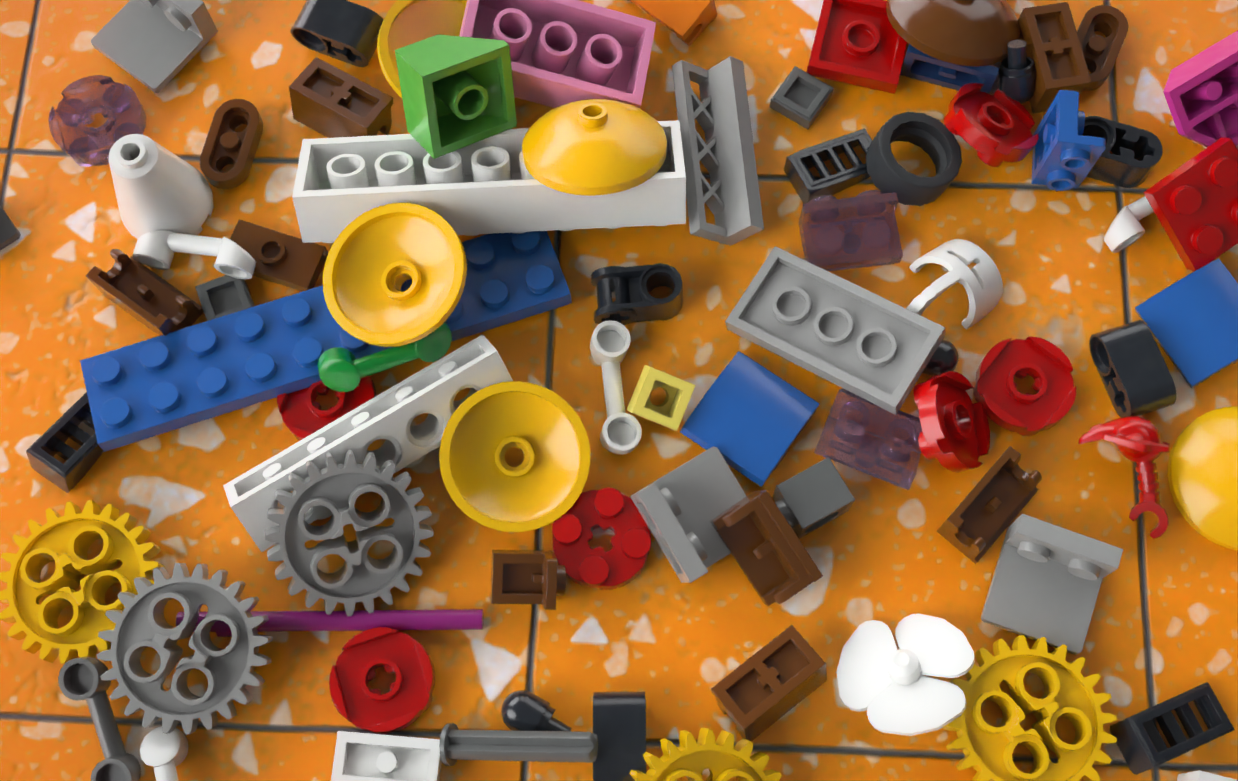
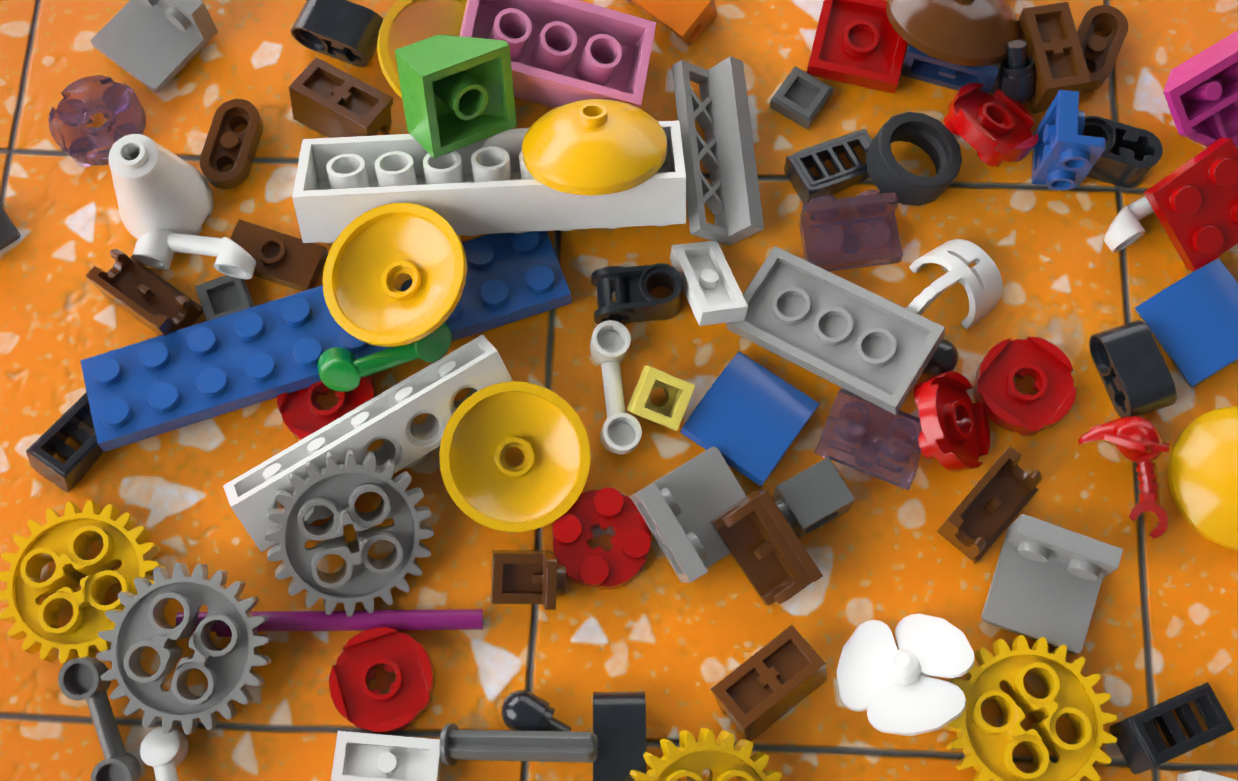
none -> white plate [670,240,748,326]

